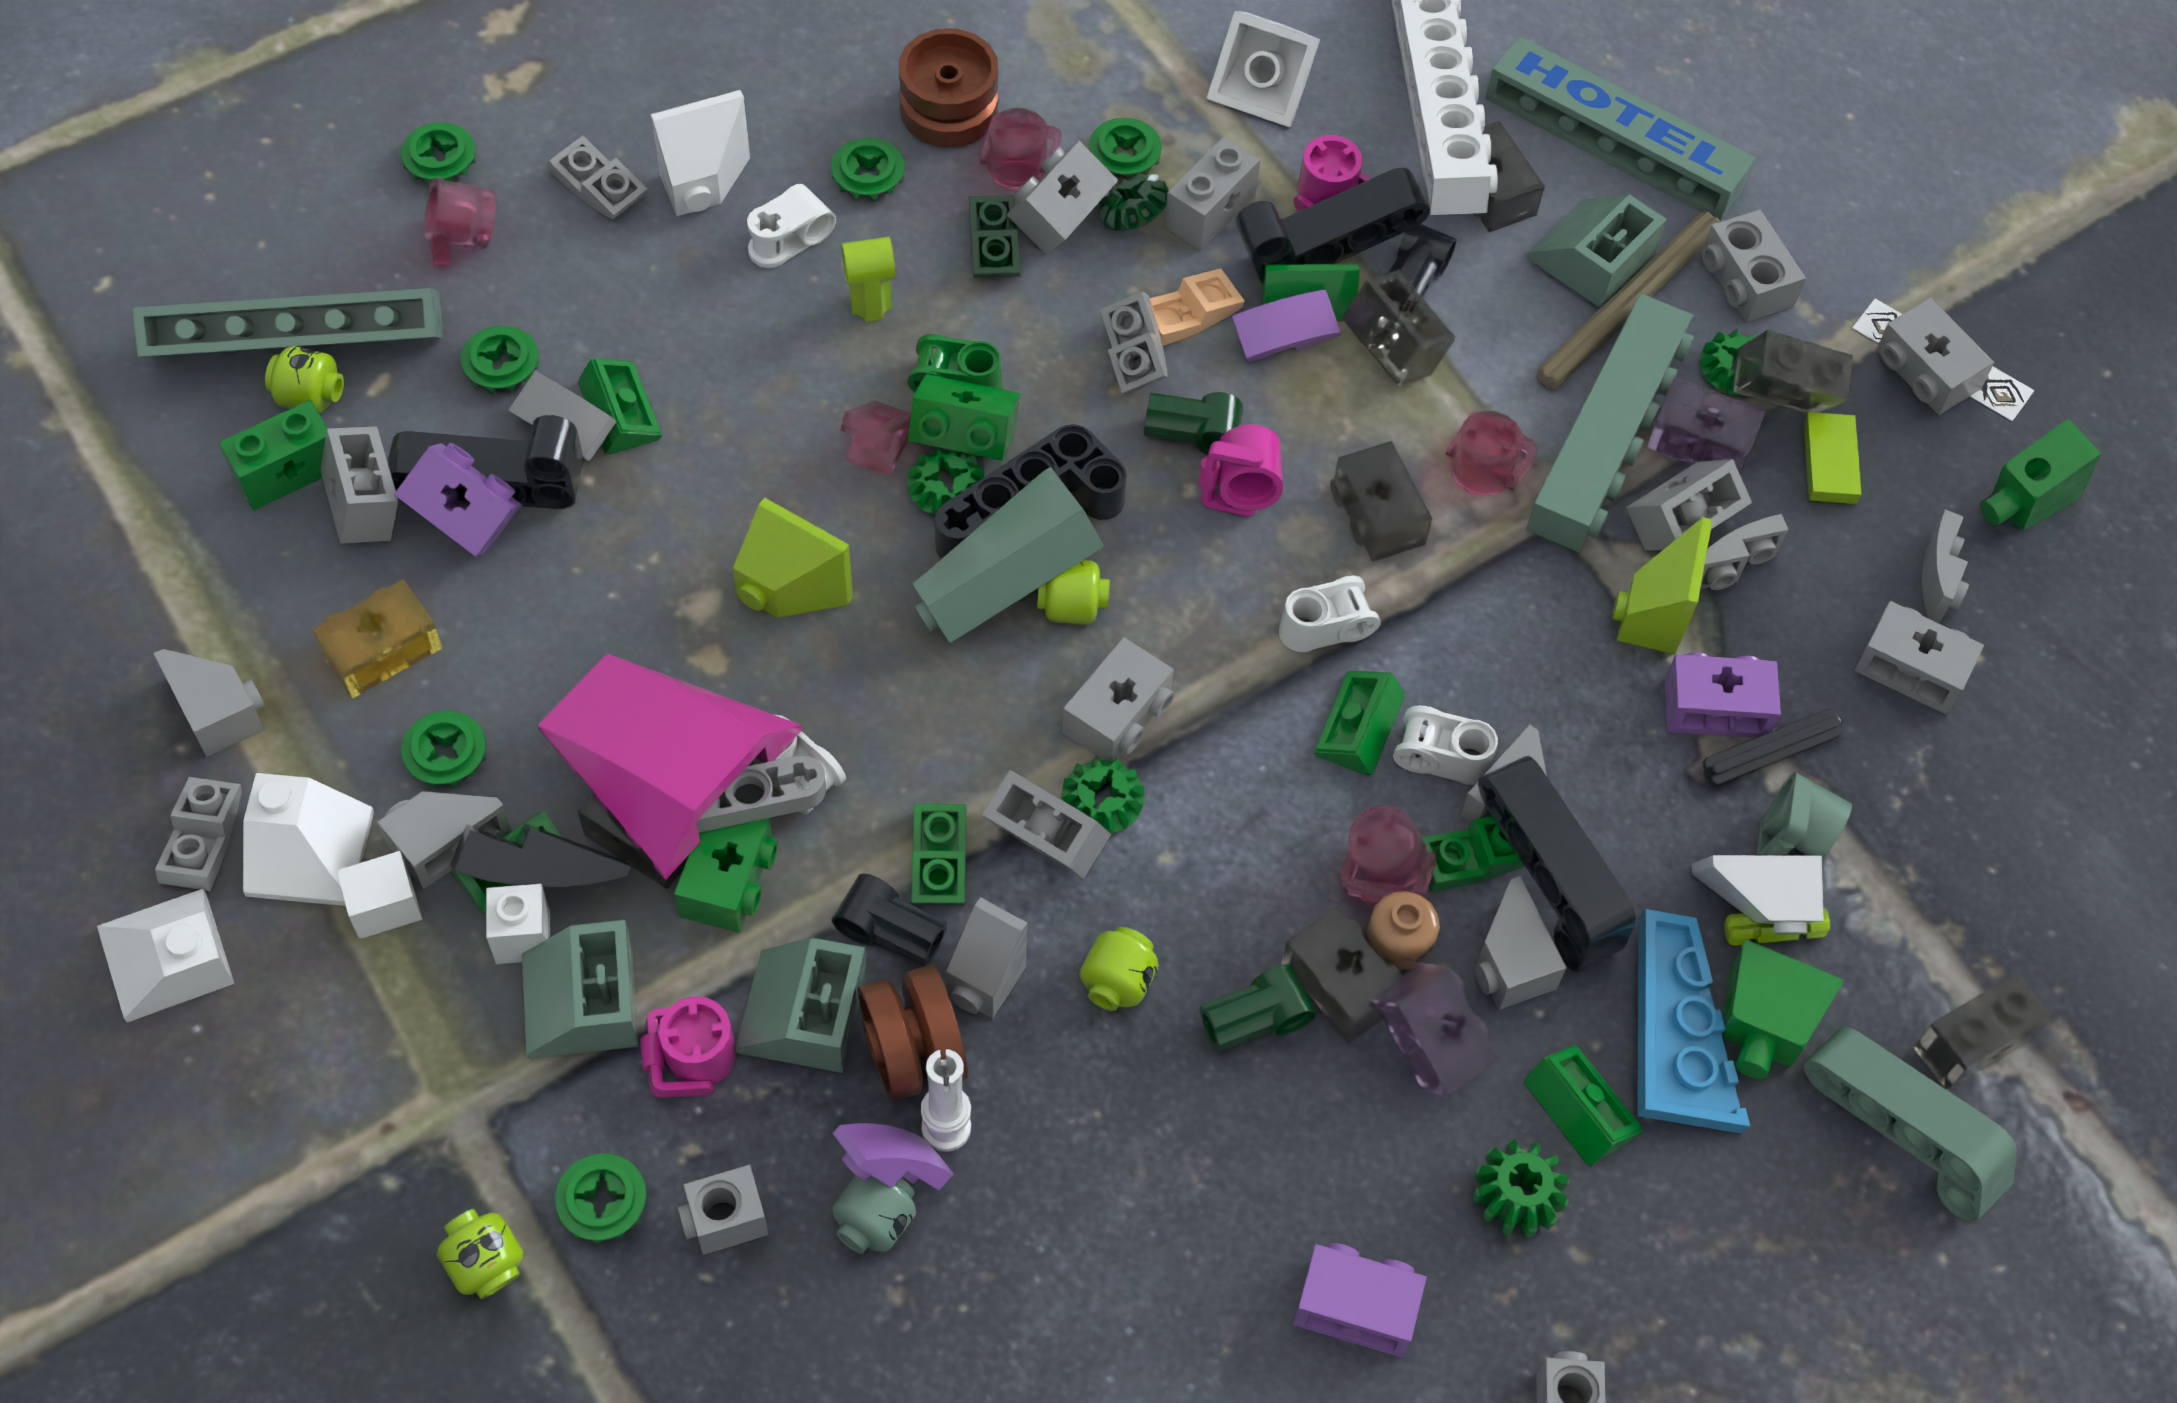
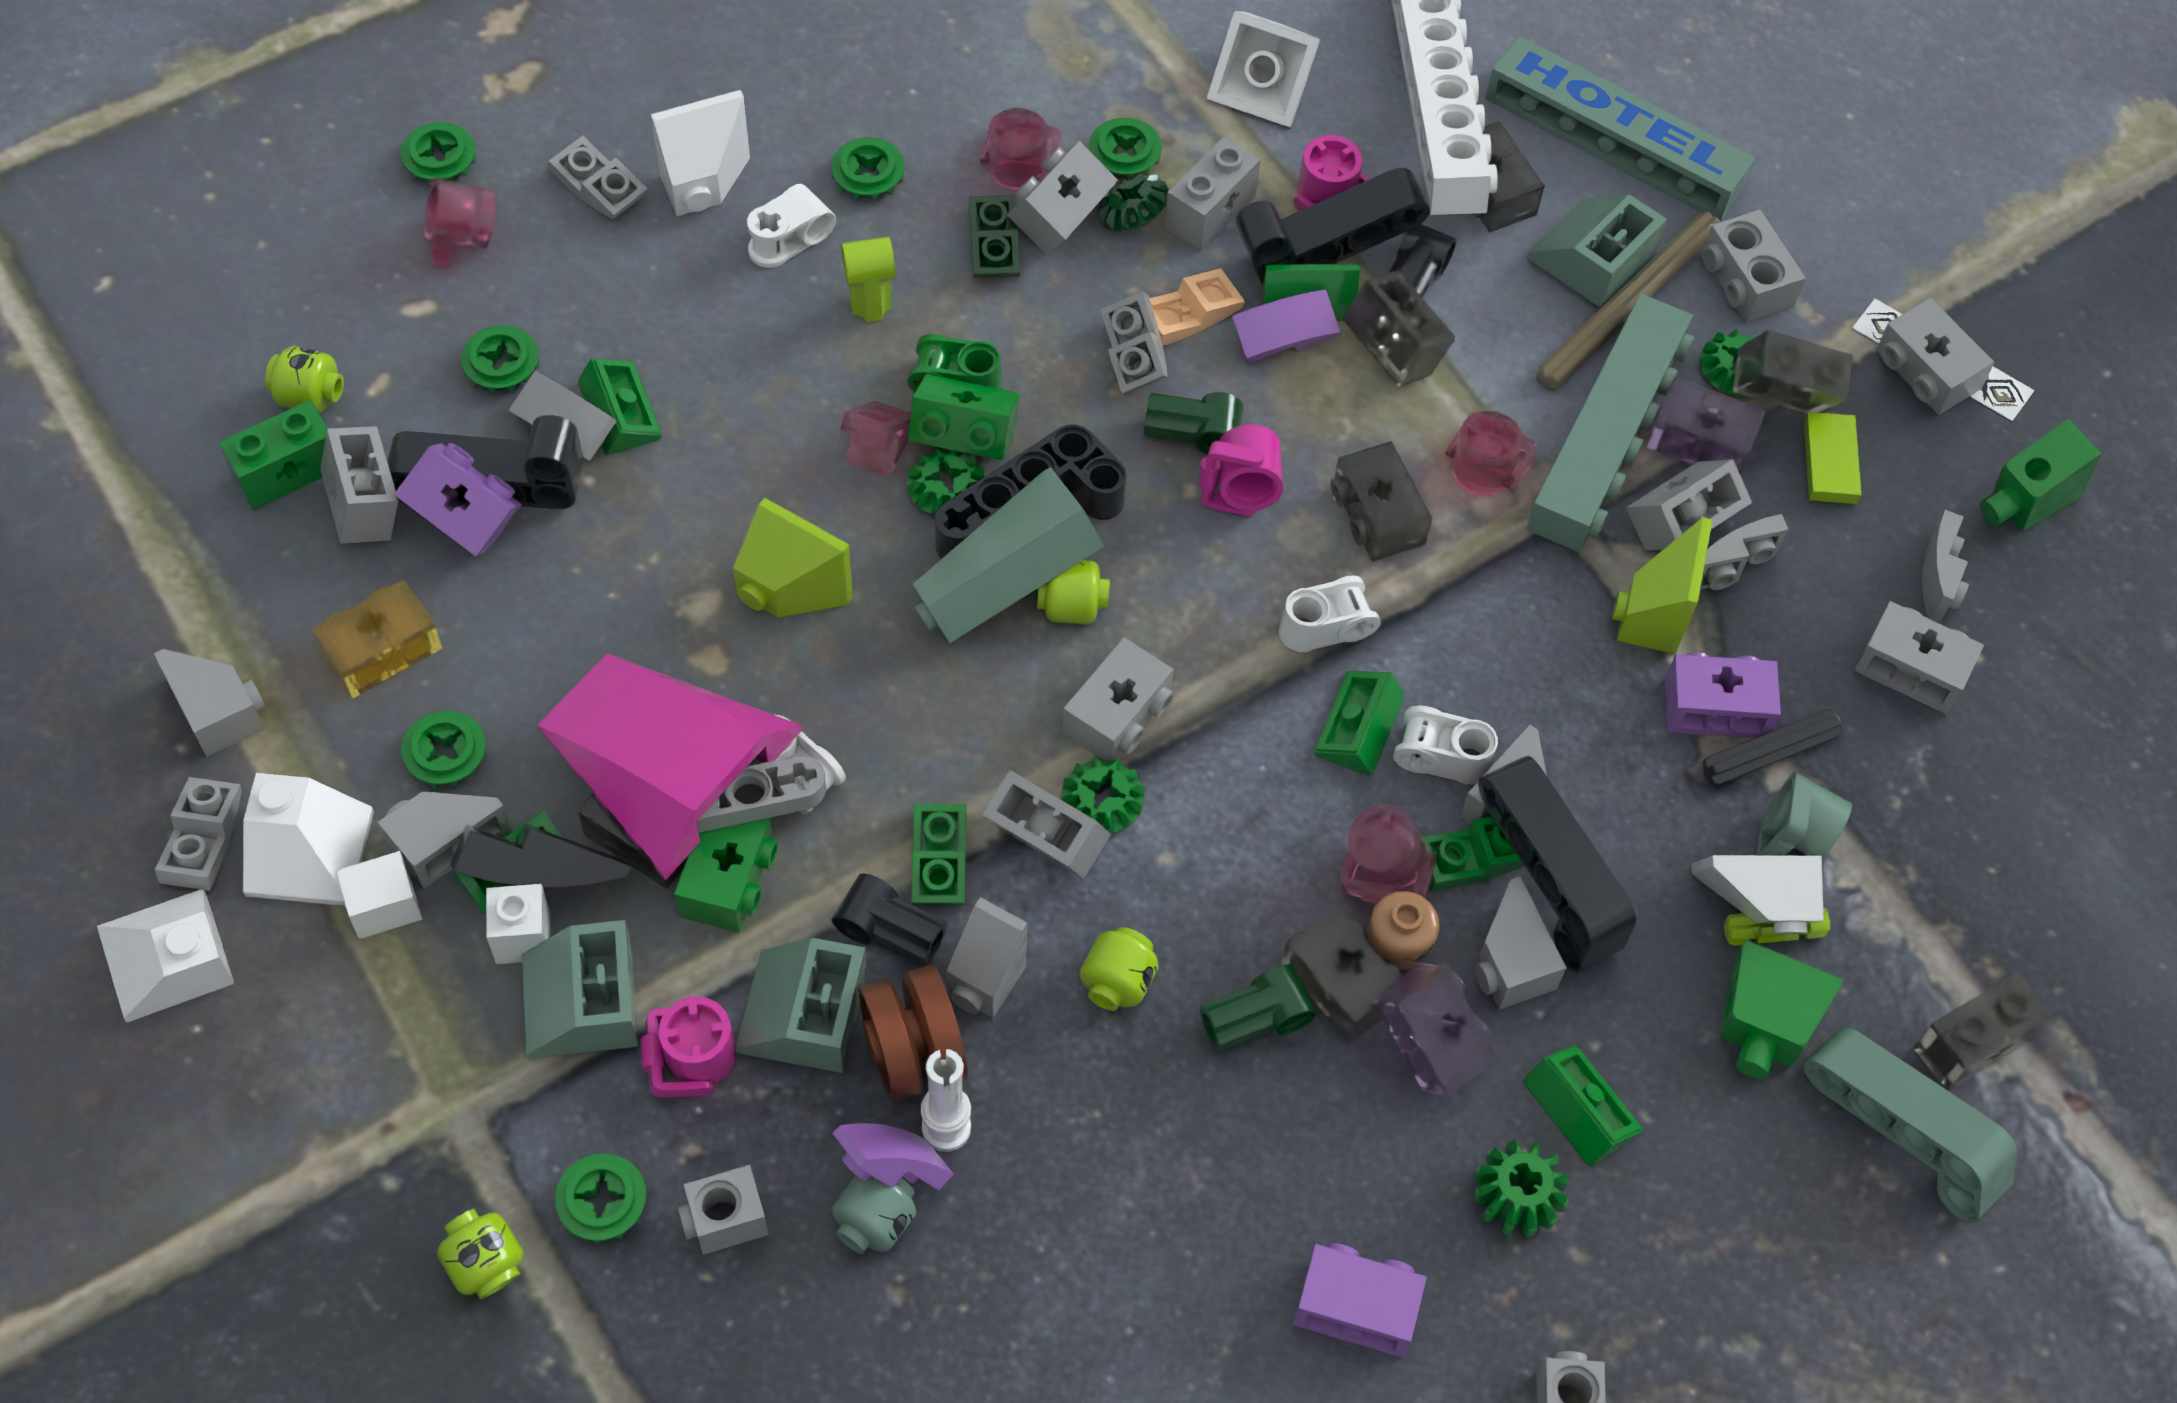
sand green brick [132,288,443,358] -> none
copper wheel [899,28,999,147] -> none
dark azure wing [1637,909,1750,1134] -> none

